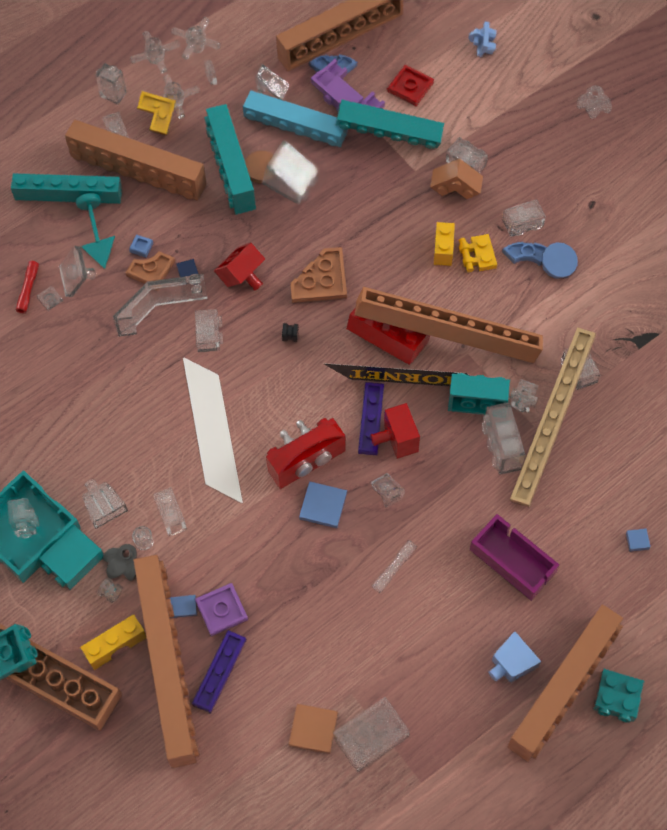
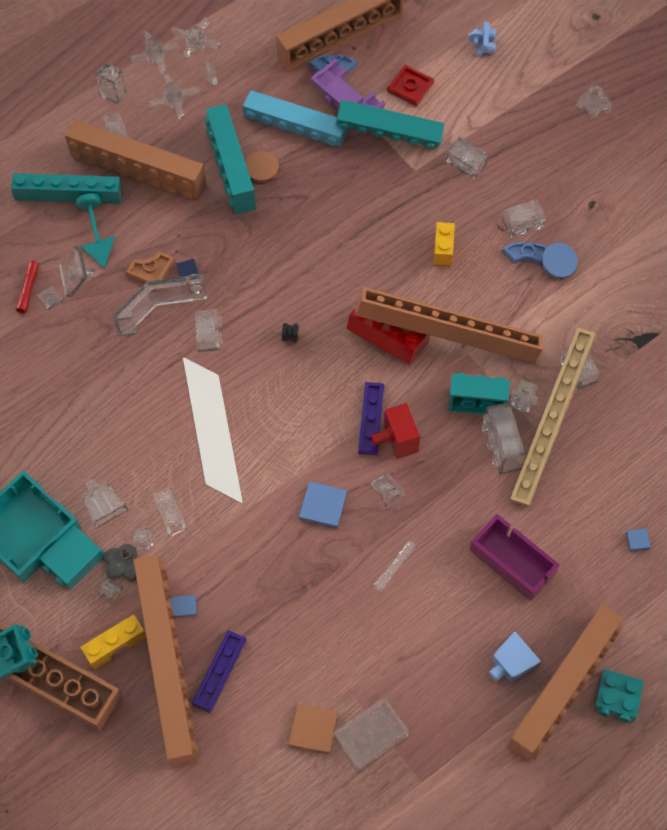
clear brick [7,498,40,538] -> none
medium blue tile [129,235,153,258] -> none
yellow plate [137,91,176,135] -> none
medium lavender plate [195,583,248,636] -> none
red brick [214,243,265,291] -> none
clear slope [255,64,290,100] -> none
clear slope [262,140,318,205] -> none
red piece [266,418,346,489] -> none
nougat plate [290,247,347,303] -> none
black sticker [324,363,470,386] -> none
nougat brick [430,158,483,199] -> none
yellow plate [459,234,497,272] -> none

